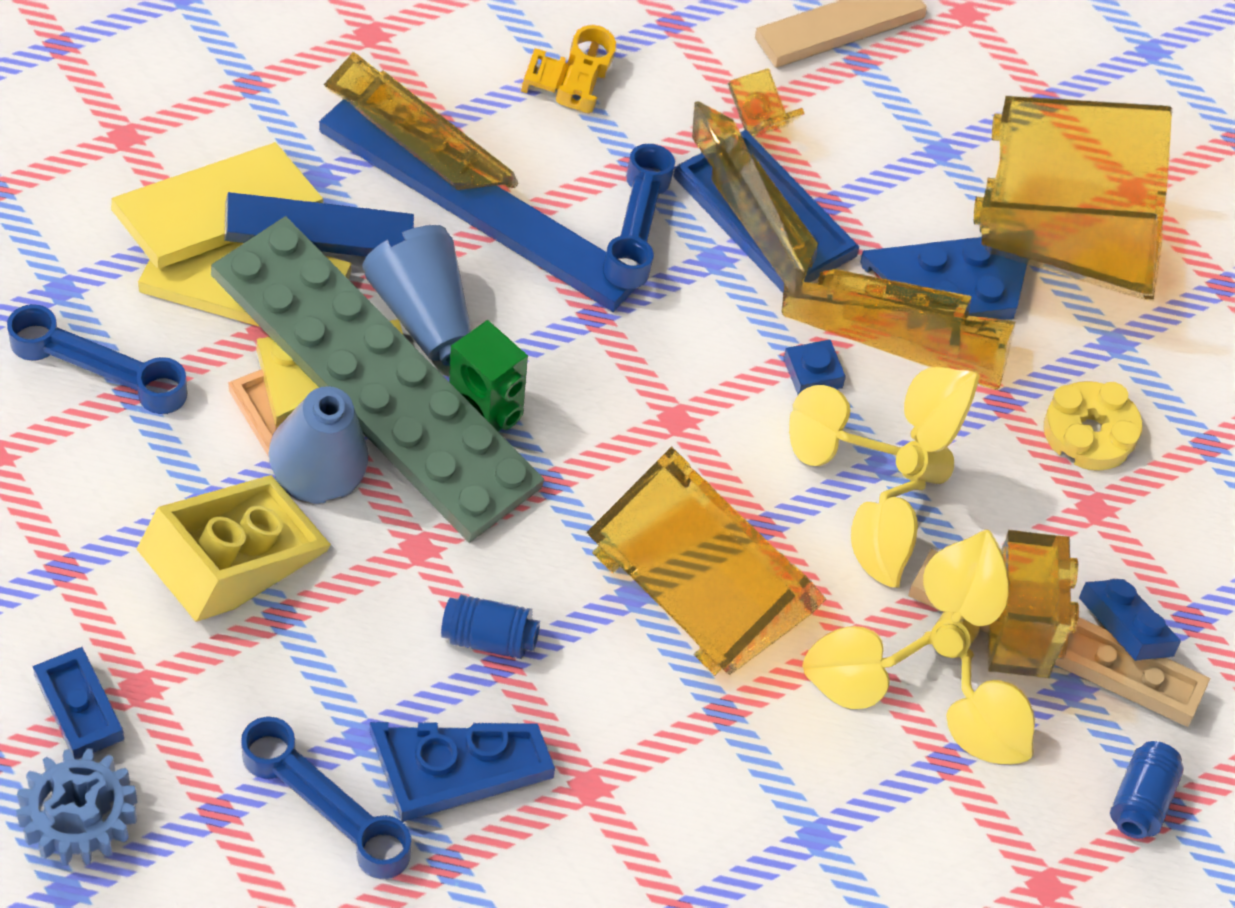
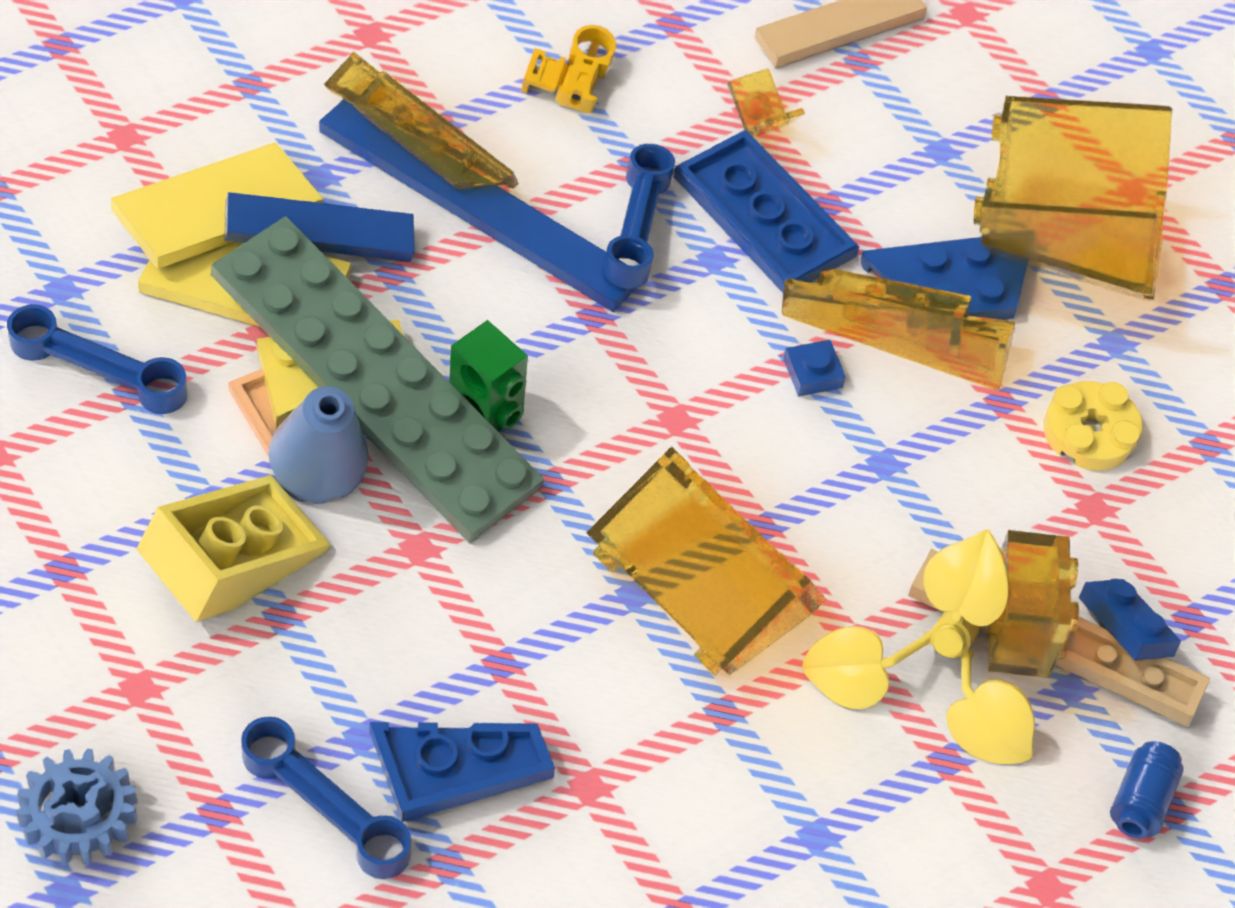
blue plate [32,647,125,759] -> none
medium blue cone [362,225,471,364] -> none
blue head [441,594,540,659] -> none
clear yellow wedge [692,101,818,297] -> none
light yellow plant [789,367,980,588] -> none

